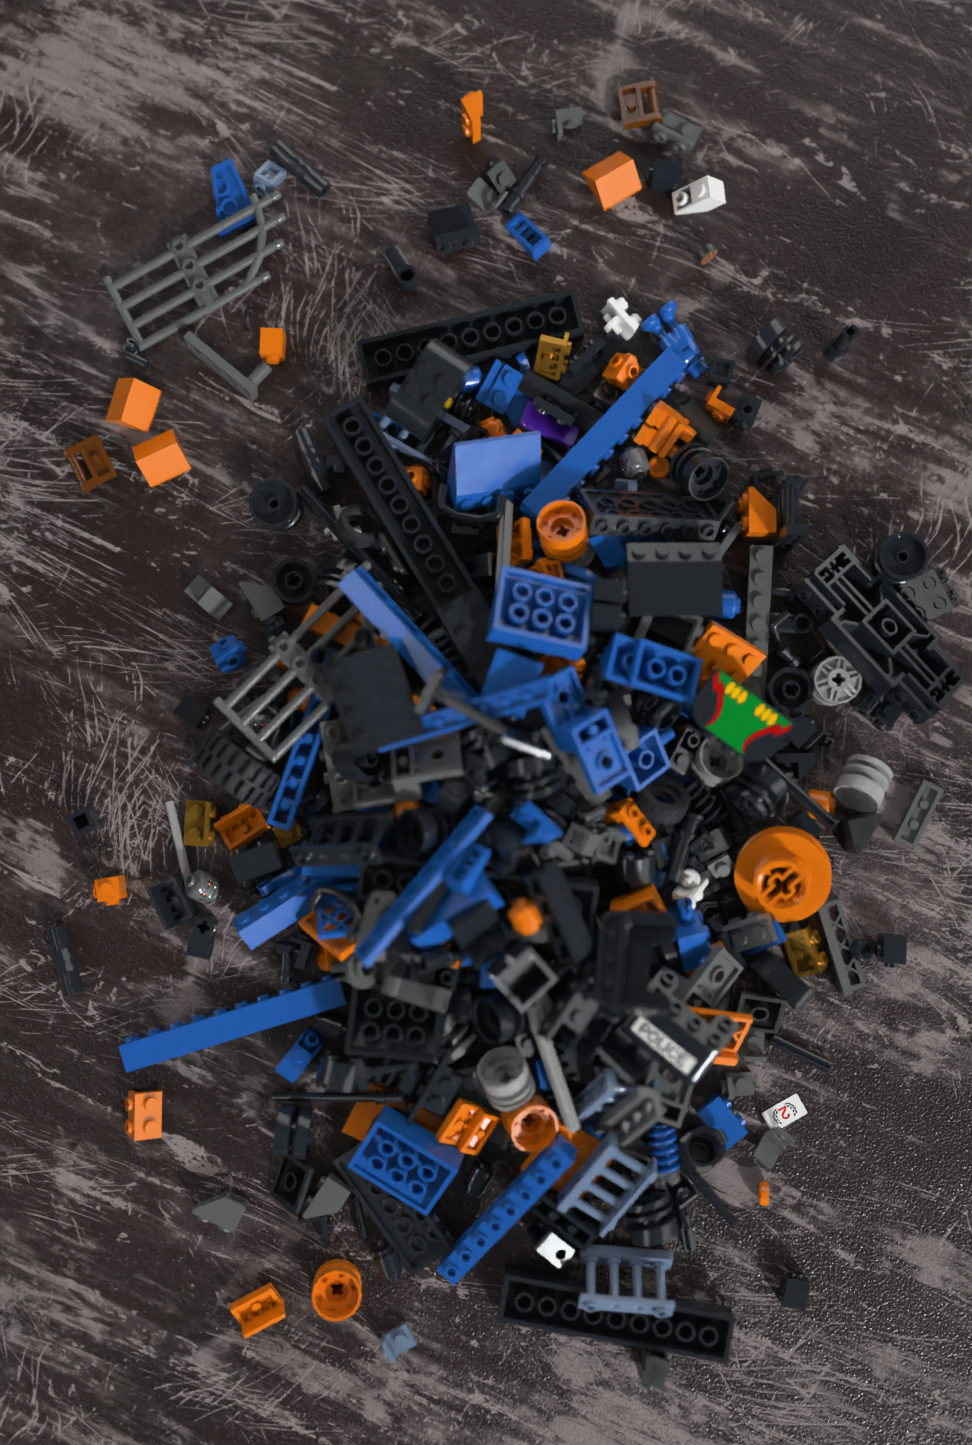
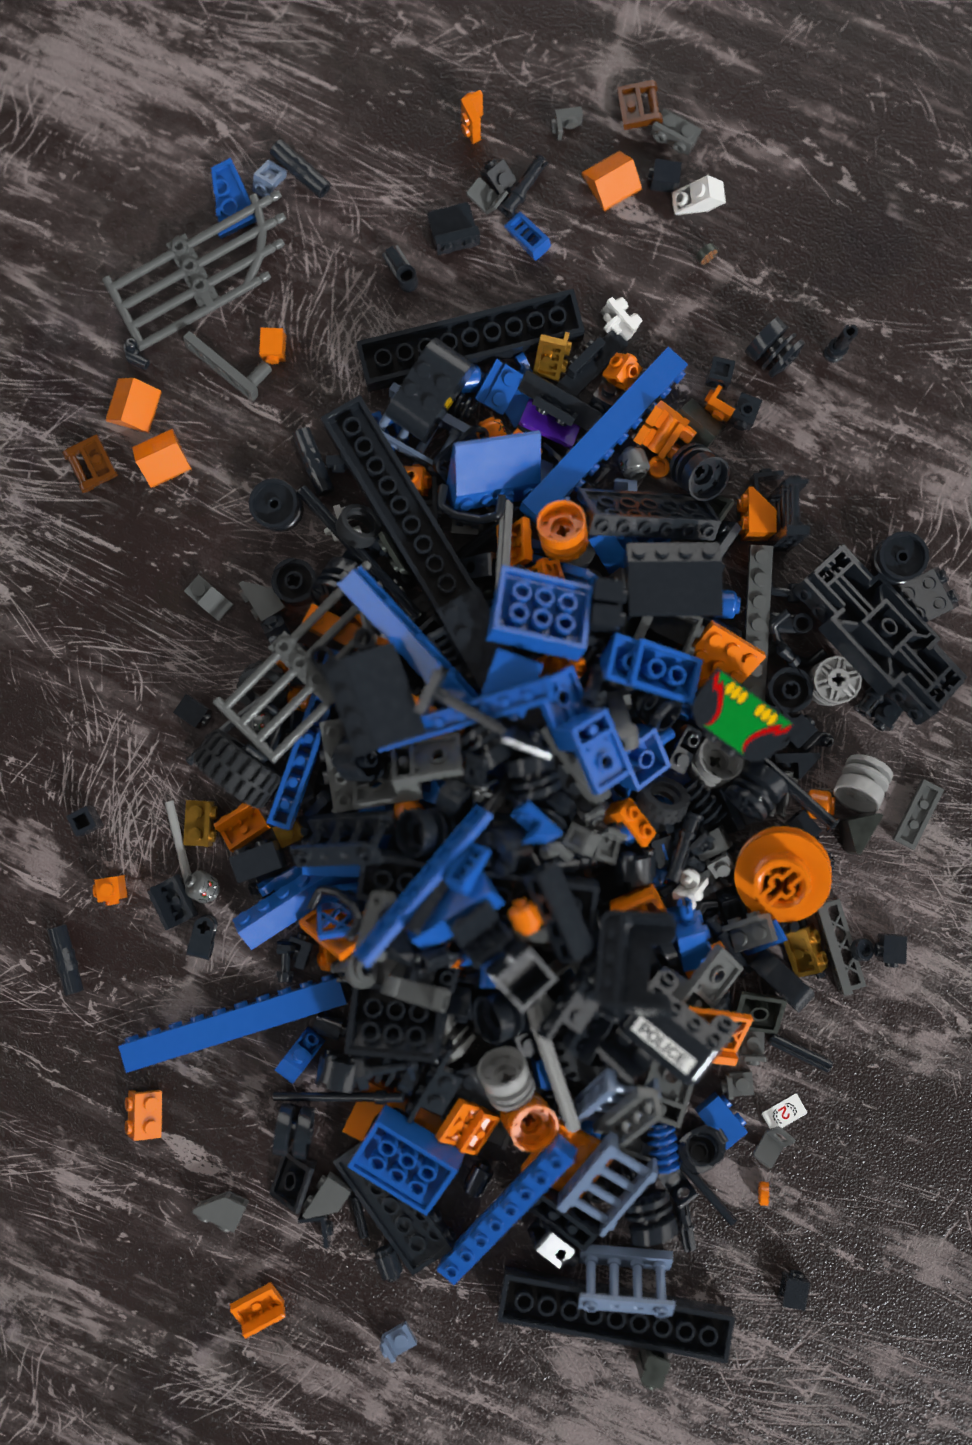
blue brick [209,634,248,674] -> none
orange wheel [312,1258,362,1321] -> none
blue piece [640,300,708,379] -> none

